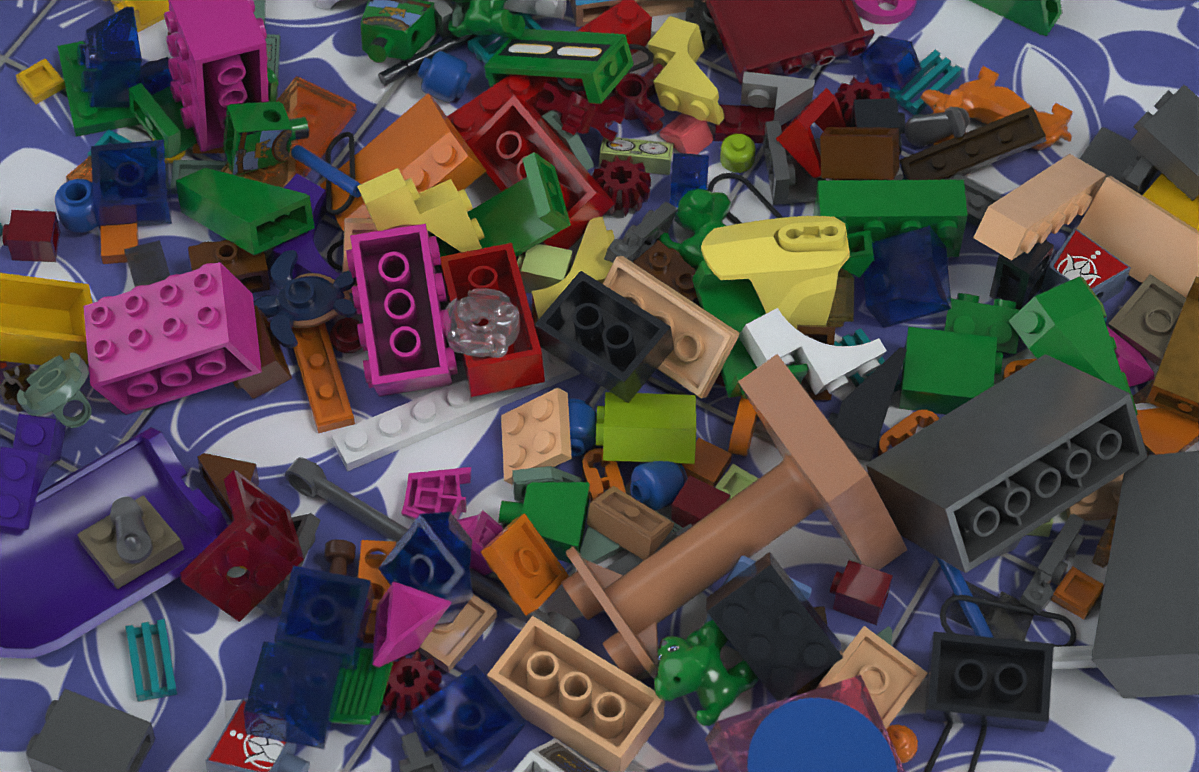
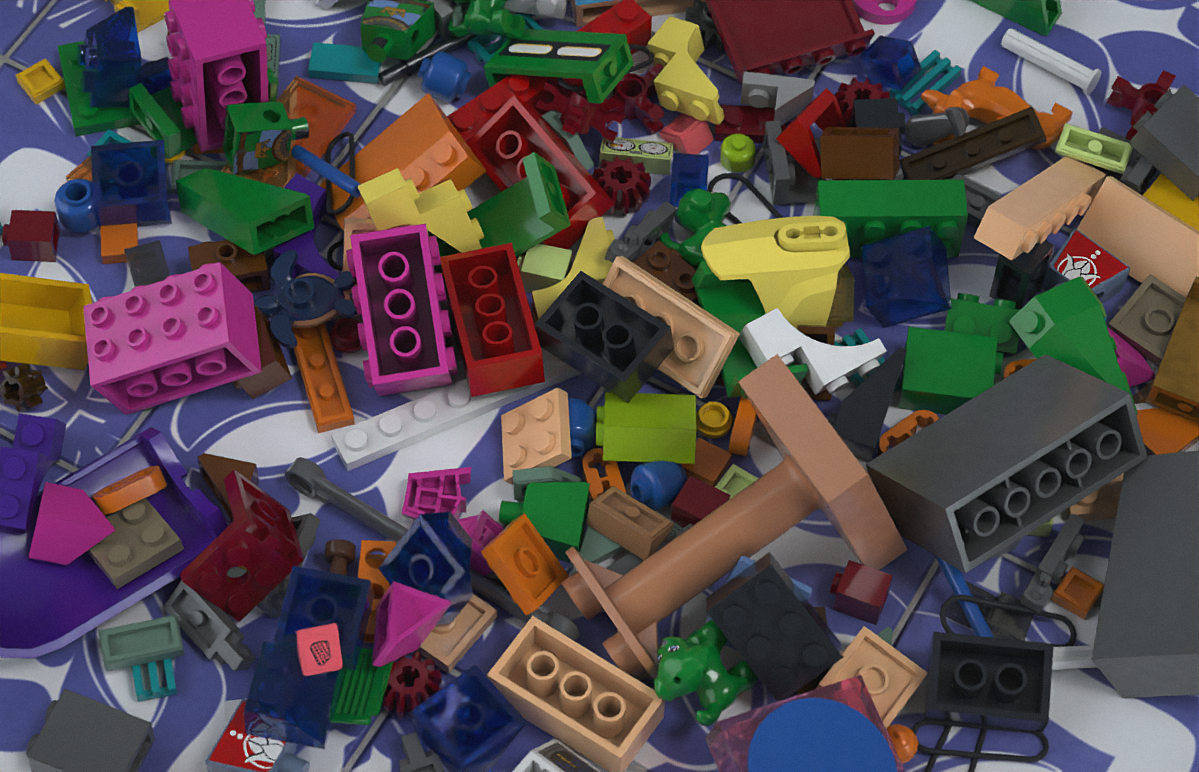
sand green tile [17,352,92,428] -> none
flat silver piece [110,497,152,564] -> none
clear plate [443,288,520,358] -> none
green slope [841,230,874,278] -> none
clear orange tile [1092,515,1116,568] -> none
none -> dark pink slope [28,482,116,566]
none -> orange beam [93,466,167,515]
none -> sand green tile [98,615,184,671]
none -> dark grey hinge [163,581,256,671]
none -> coral slope [296,623,342,676]
none -> teal tile [308,42,382,84]
none -> yellow plate [696,402,732,438]
none -> black piece [911,719,1049,762]
none -> white axle [1001,29,1101,95]
none -> yellowish green slope [1055,123,1133,174]
none -> dark red pin [1107,70,1176,140]

